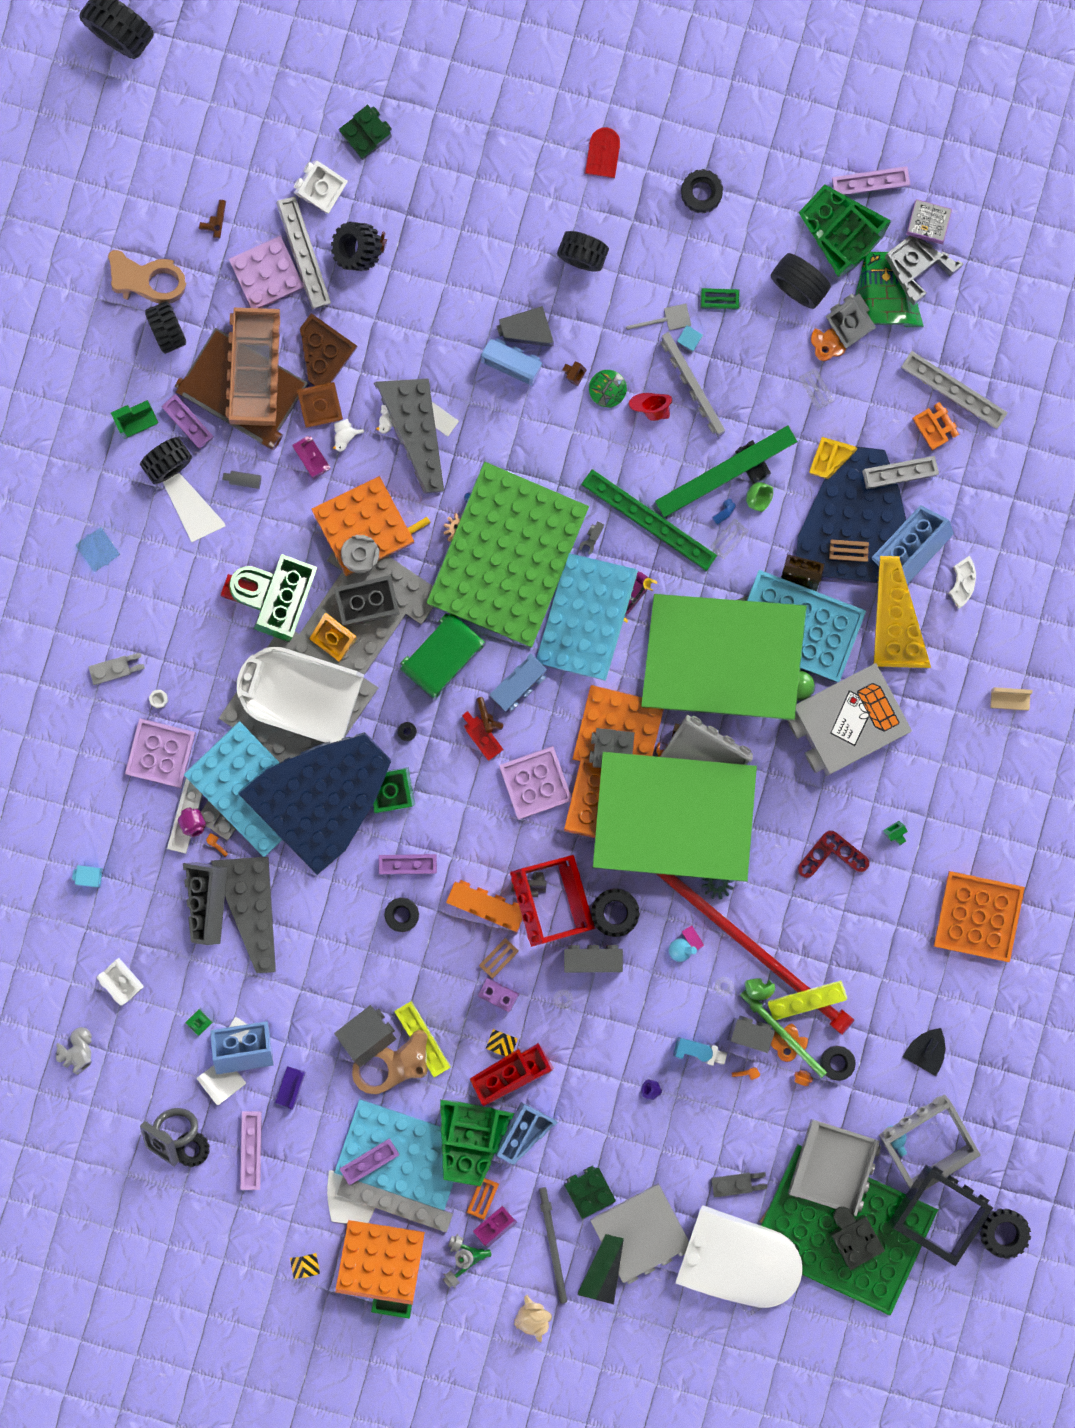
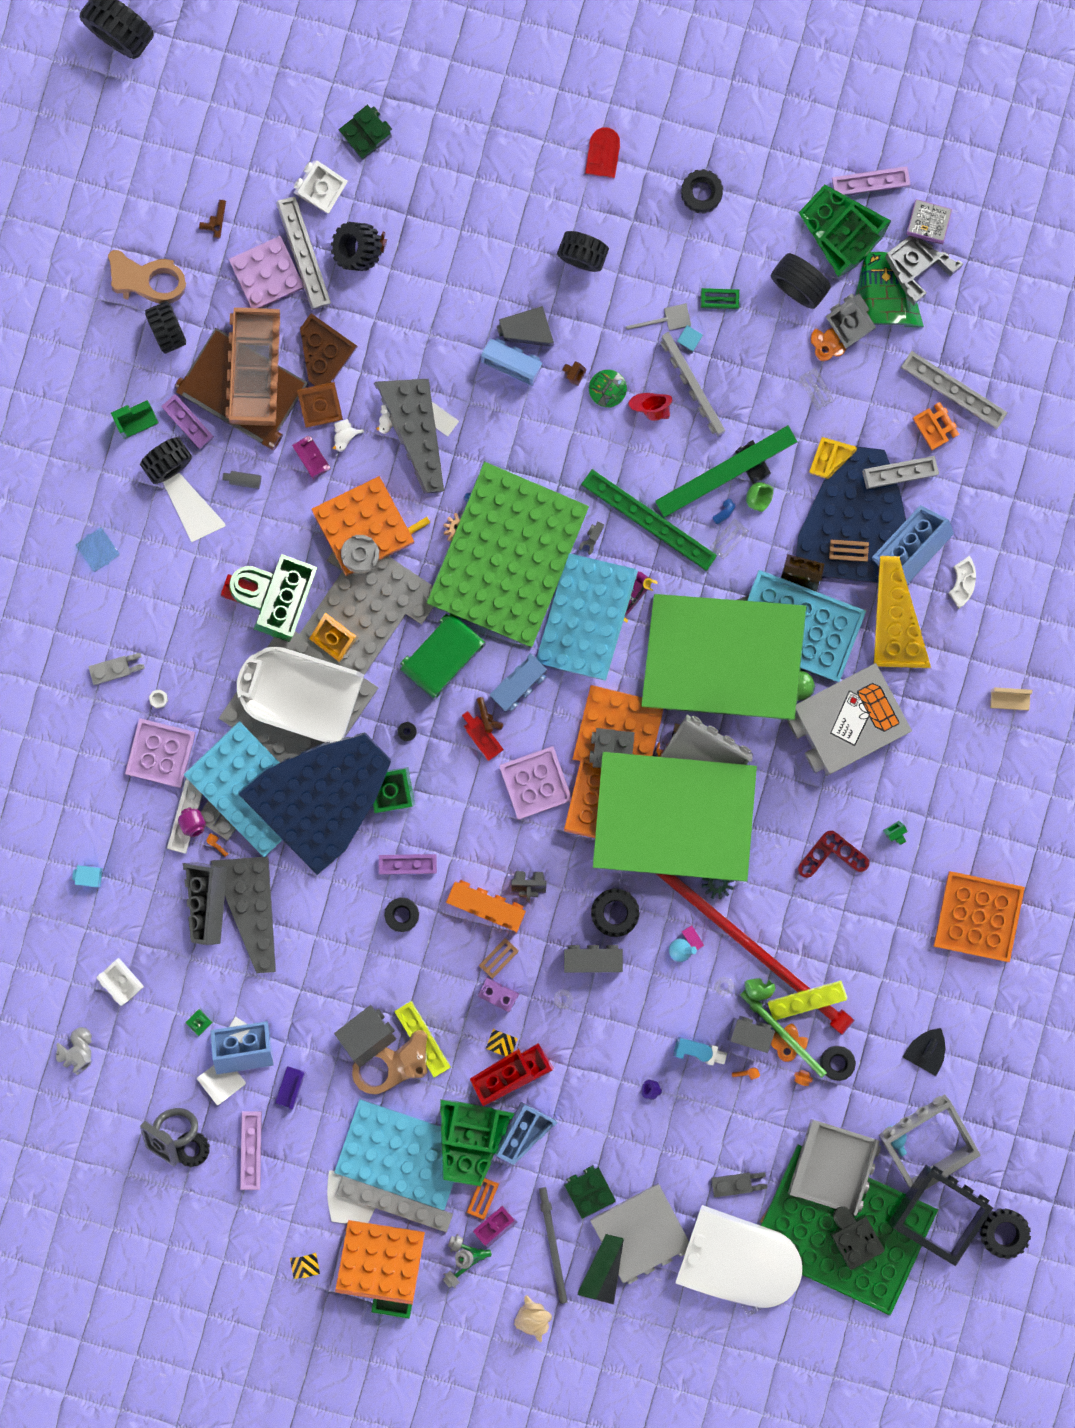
dark grey brick [334,575,400,628] -> none
medium lavender plate [340,1138,400,1185] -> none
red window [510,855,595,947] -> none

